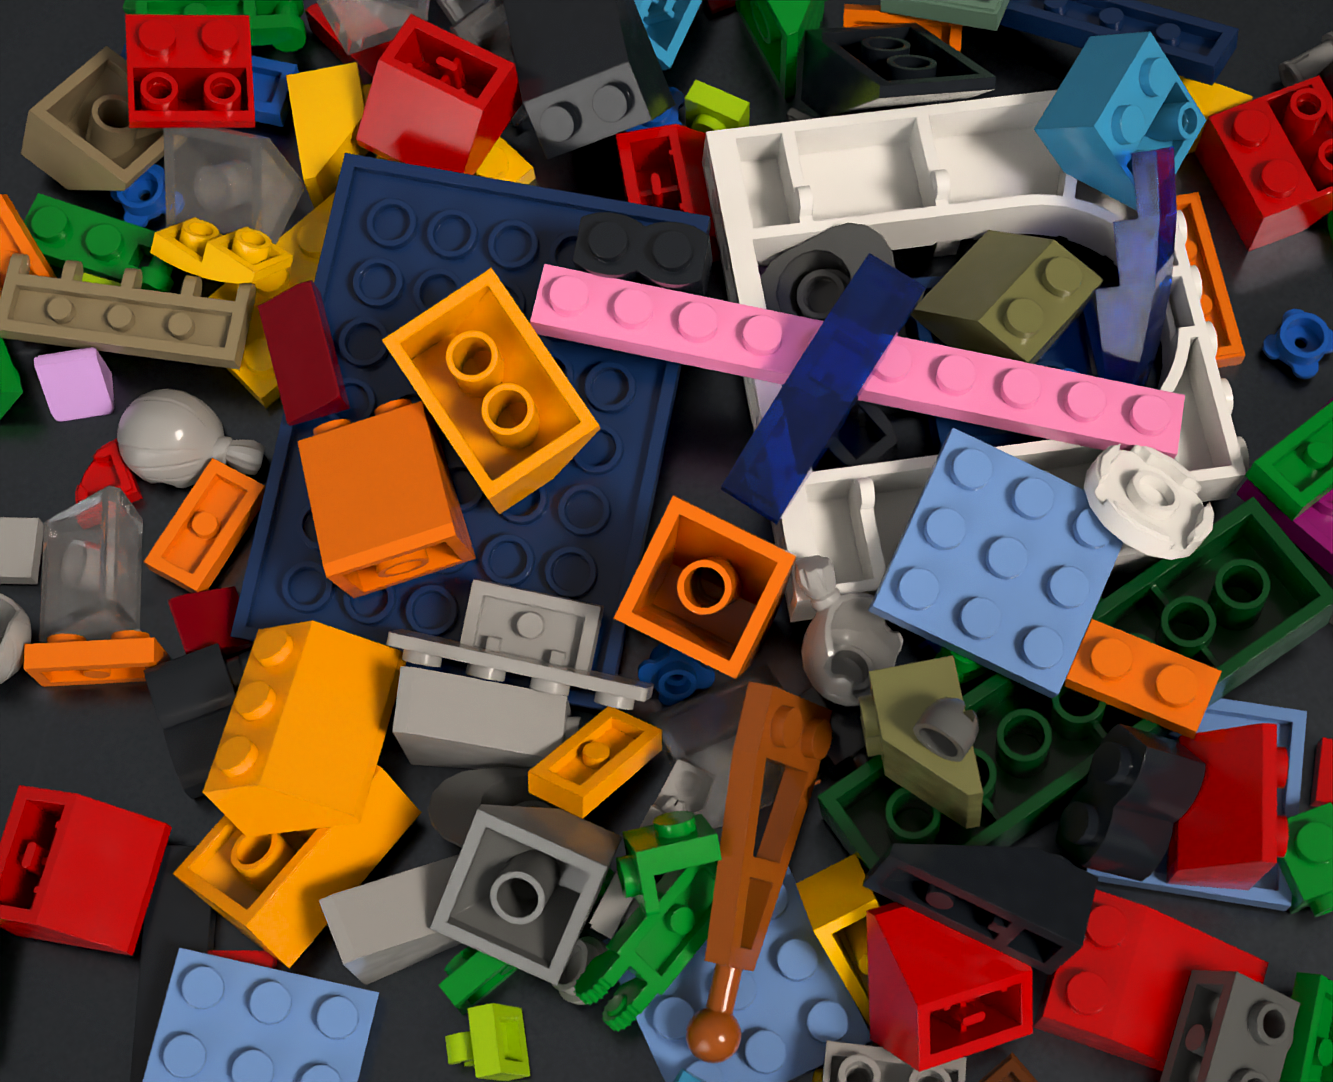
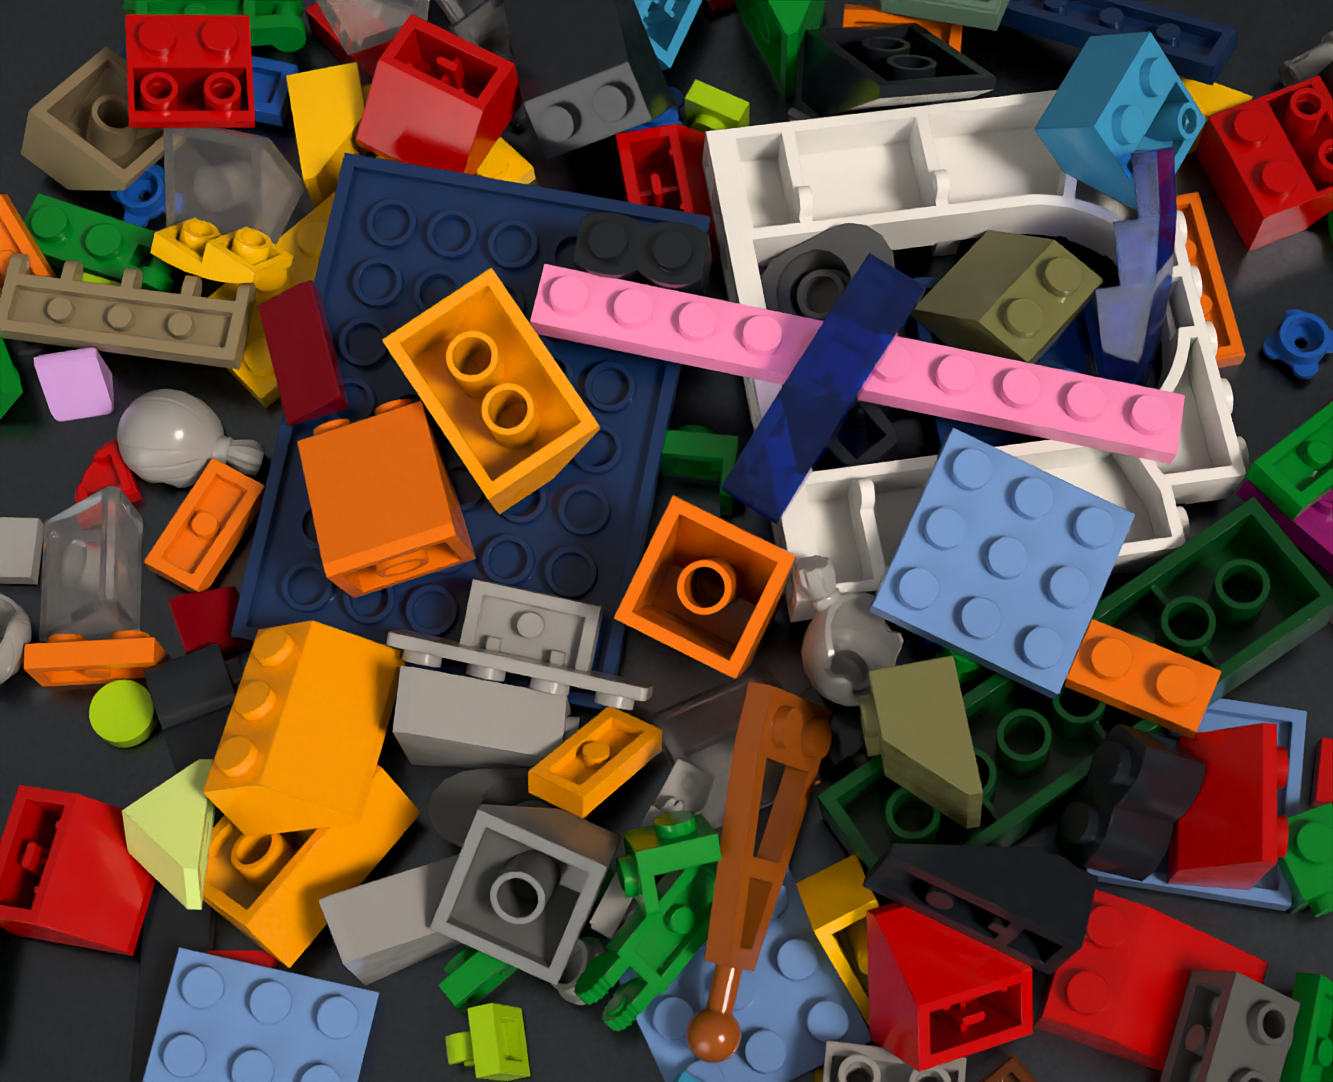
blue plate [638,643,715,706] -> none
dark grey hinge [913,697,979,762] -> none
white tile [1084,444,1214,560] -> none
none -> lime tile [89,680,159,748]
none -> yellowish green slope [122,759,216,910]
none -> green bracket [661,425,750,516]

